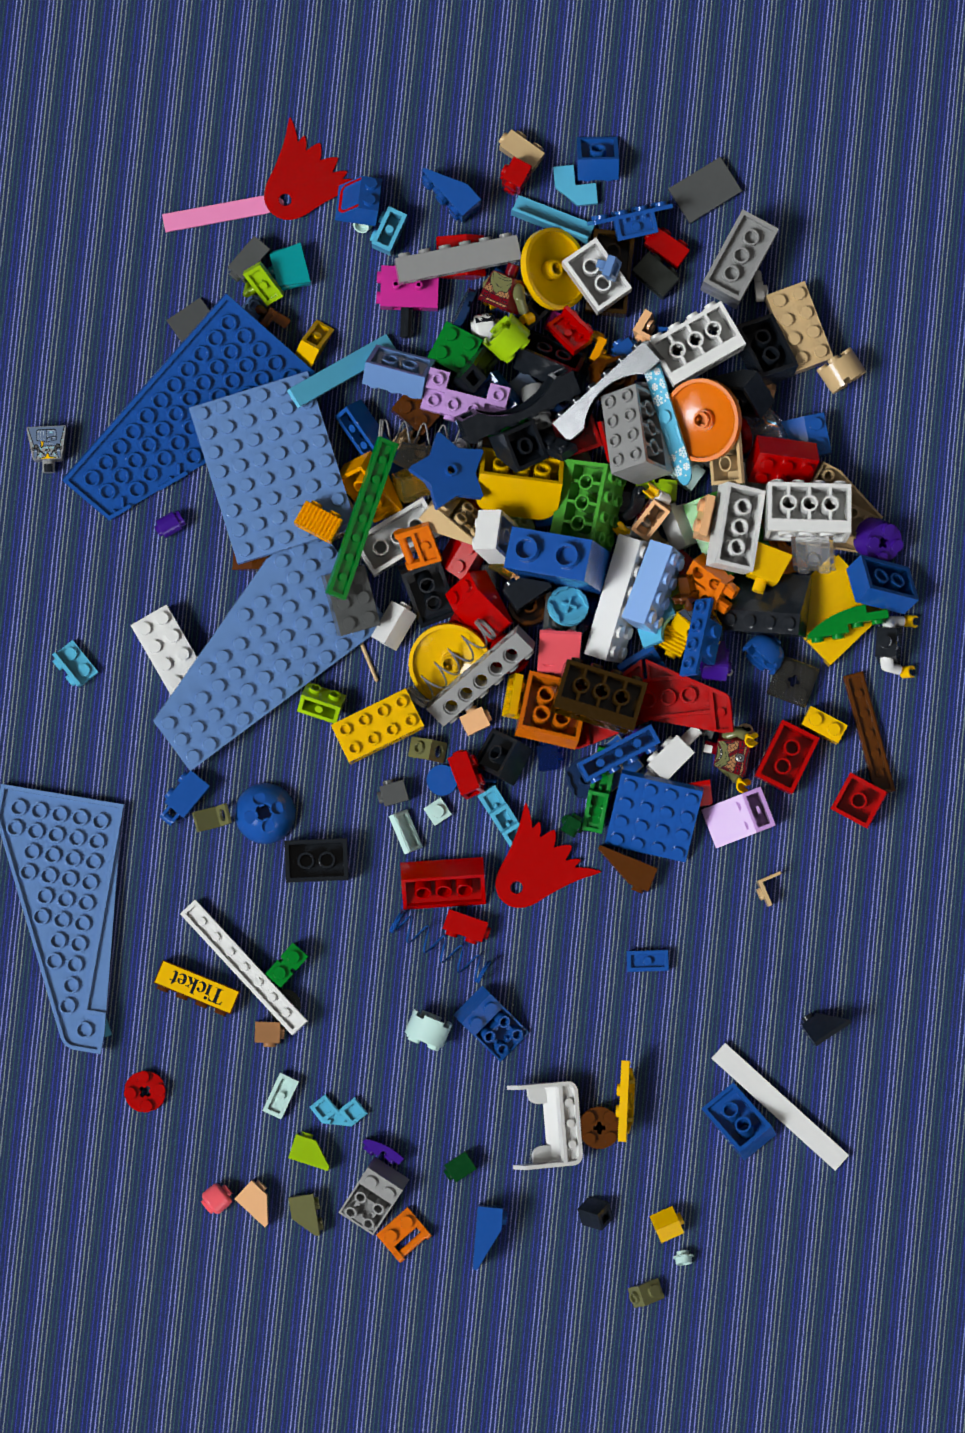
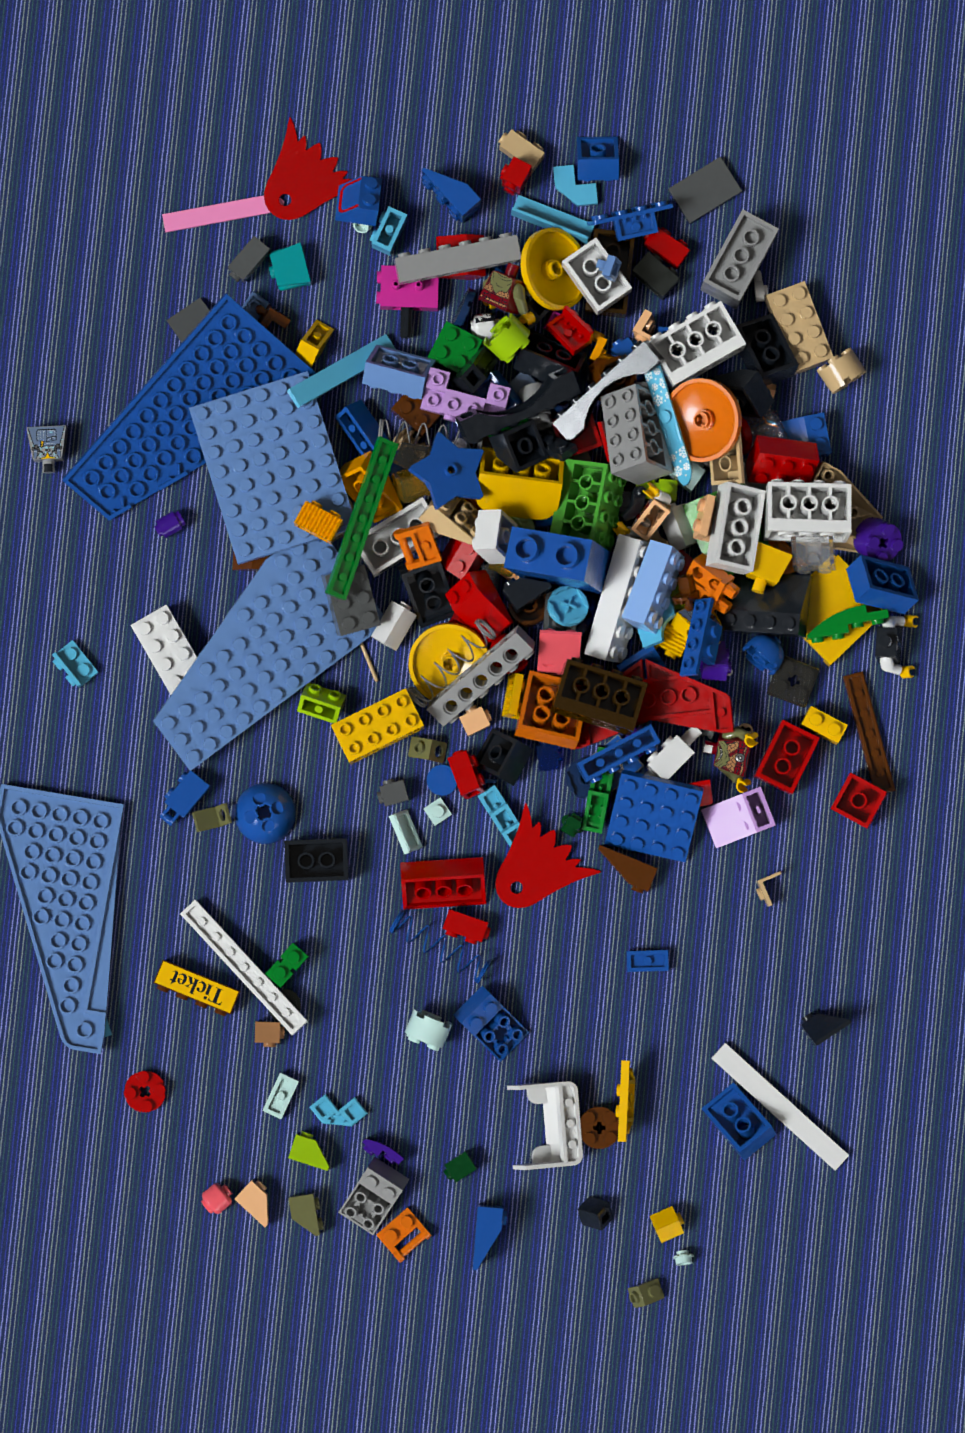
lime plate [243,261,284,306] -> none

